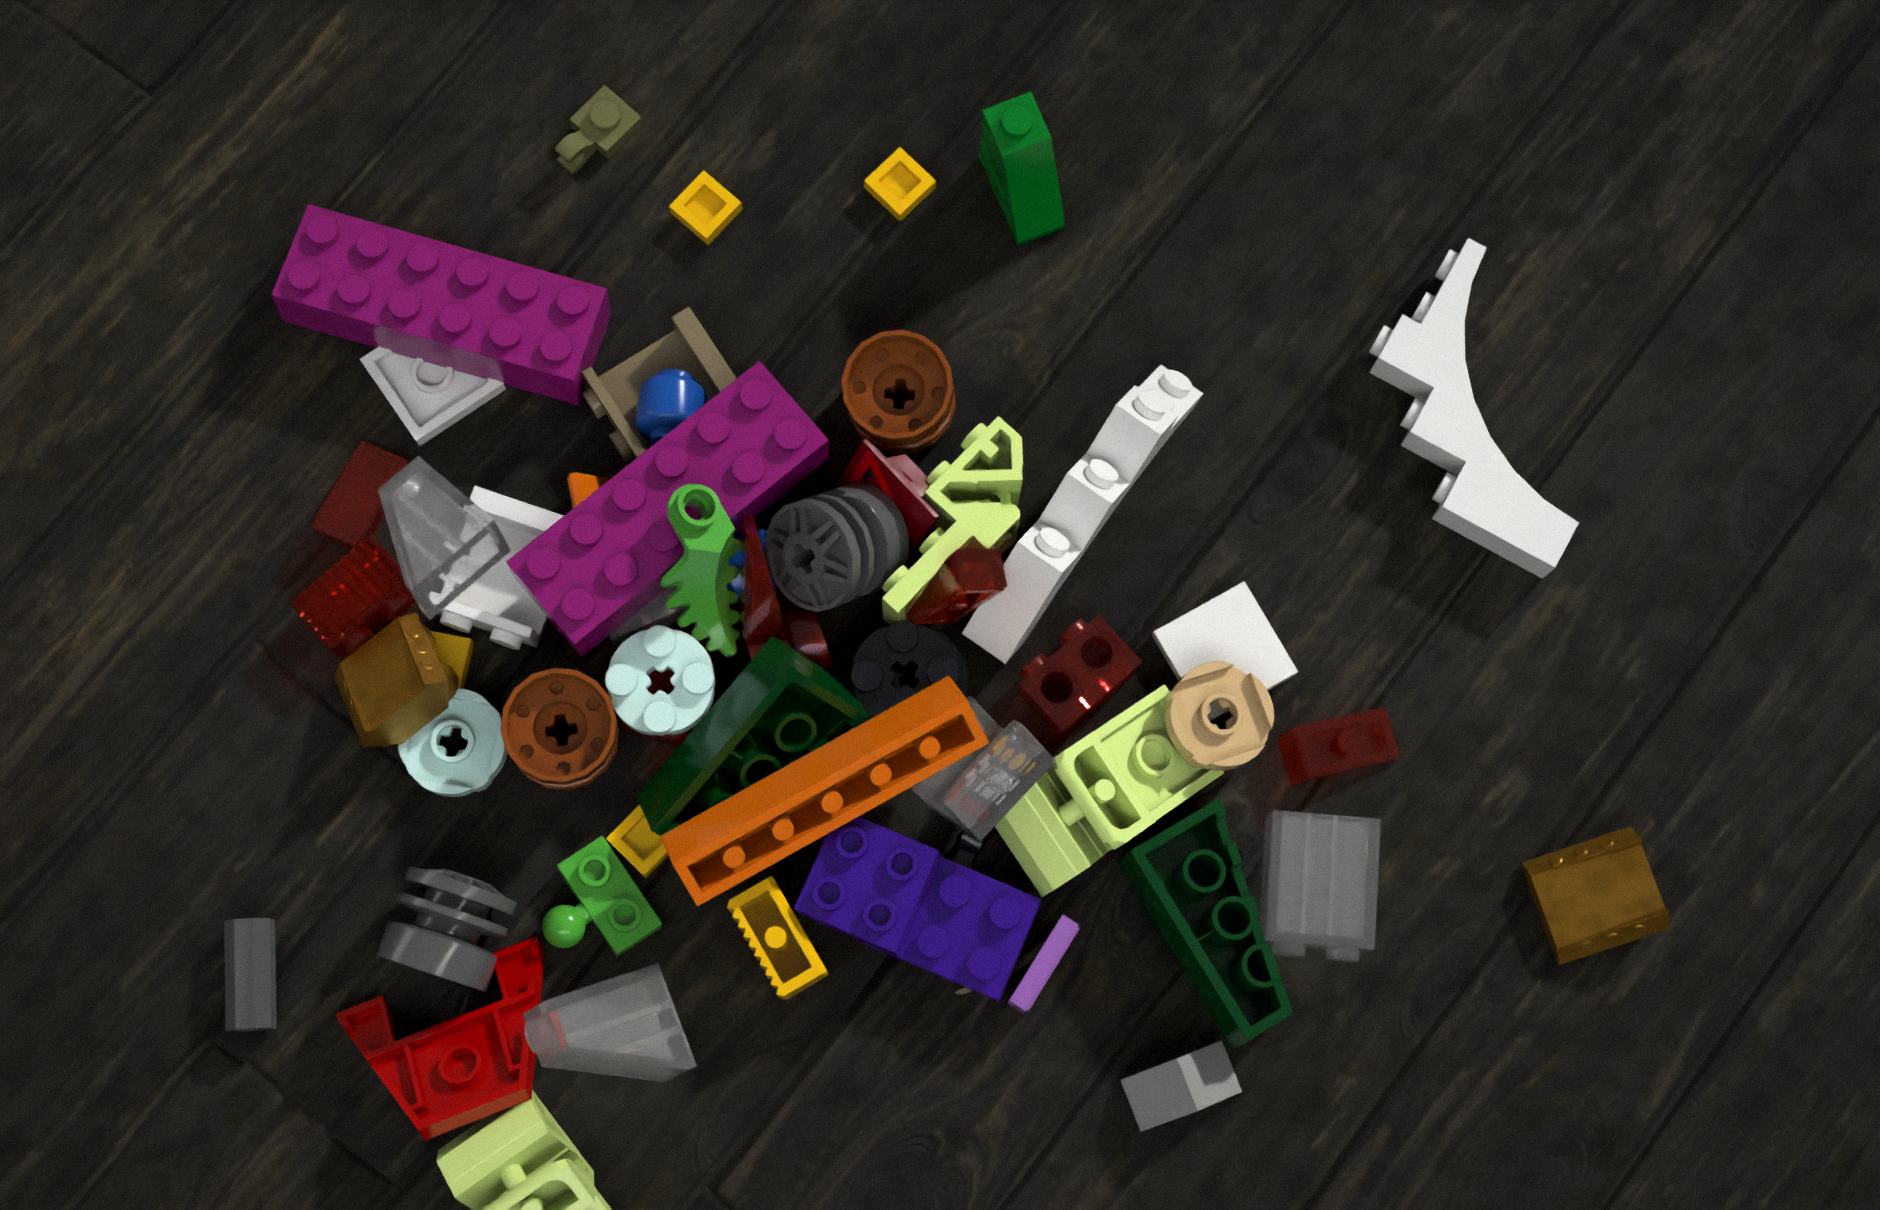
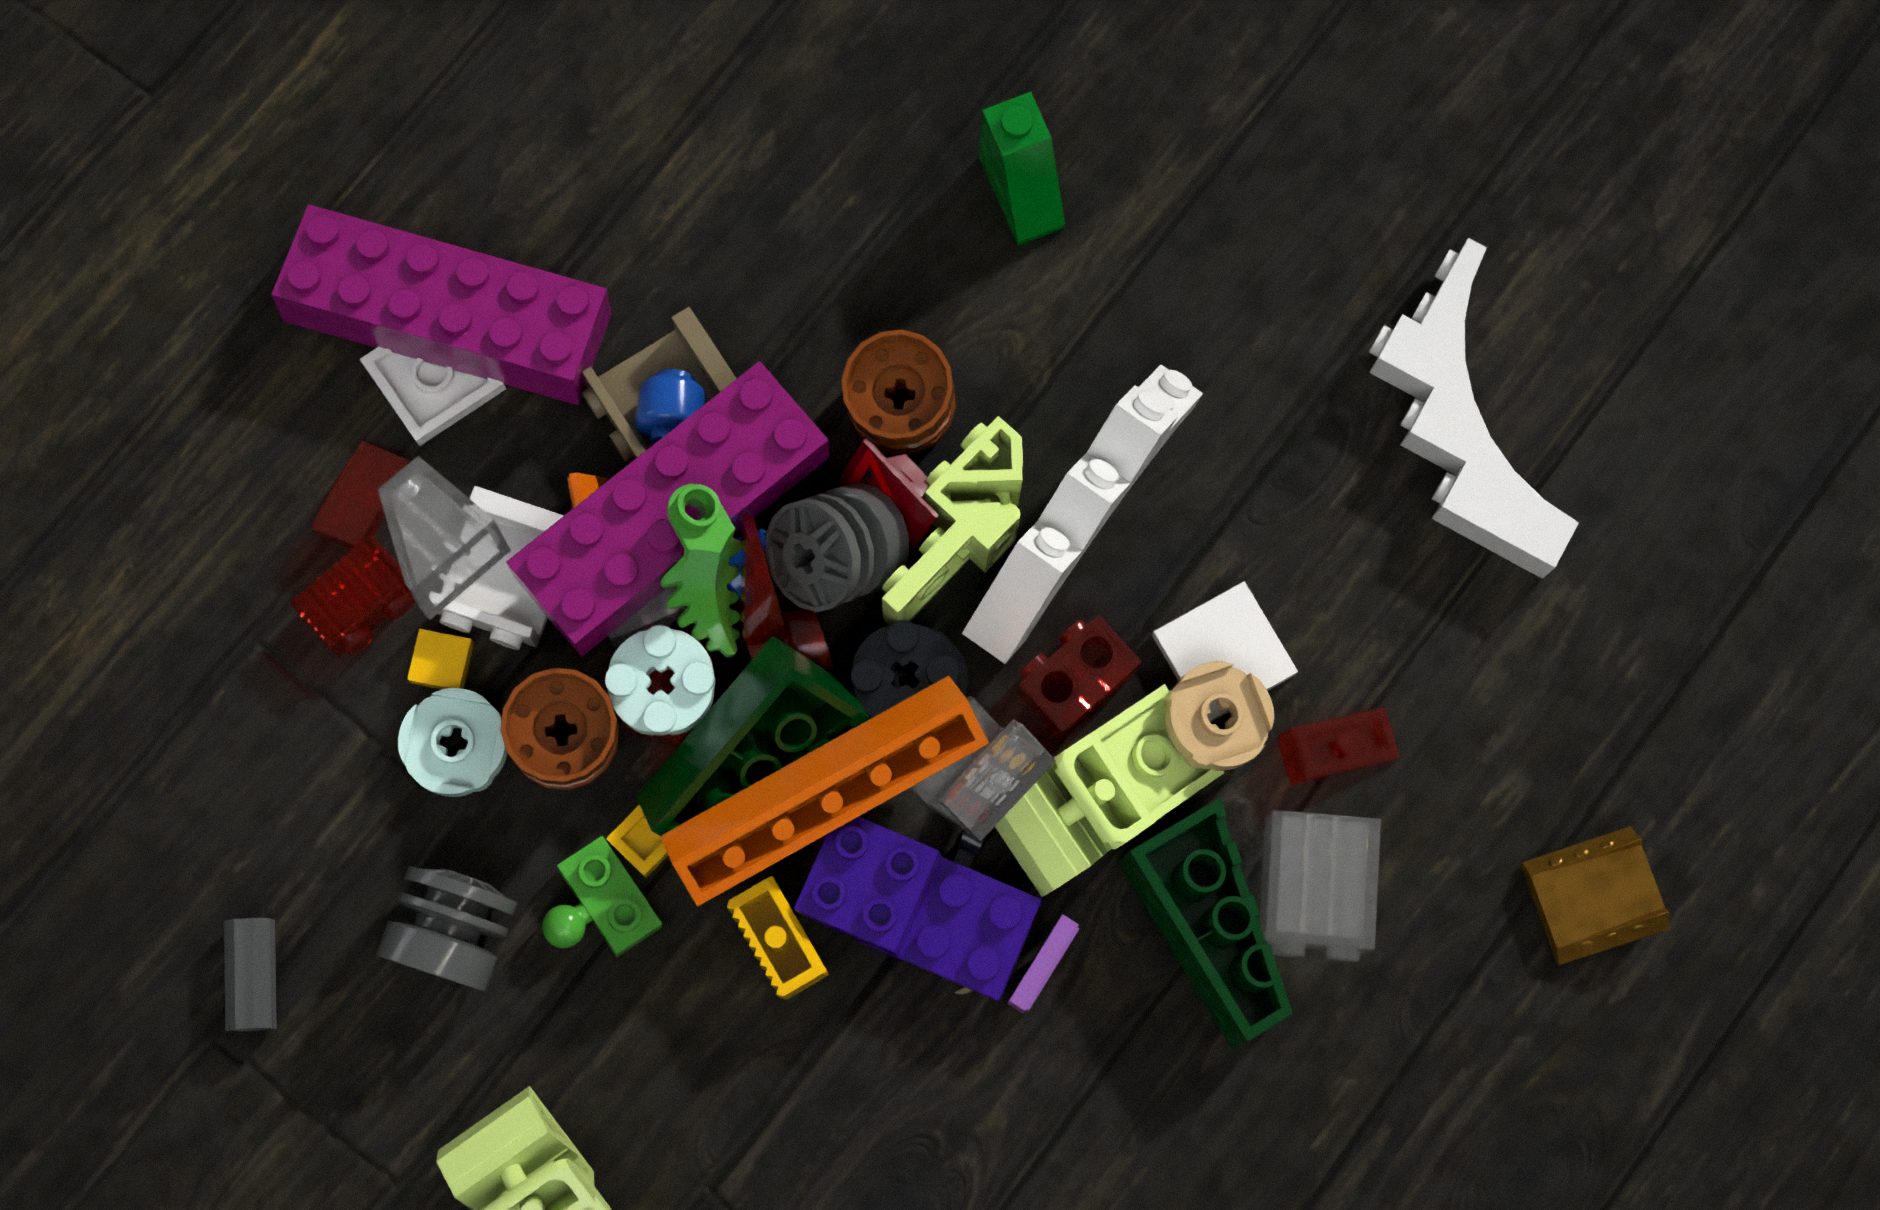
pearl gold slope [334,612,459,748] -> none
red wing [336,936,545,1140] -> none
clear slope [522,963,697,1082] -> none
olive plate [555,85,643,174] -> none
yellow tile [669,170,743,245] -> none
yellow tile [864,147,936,222] -> none
clear red slope [906,549,1007,624] -> none
light grey slope [1120,1040,1242,1132] -> none

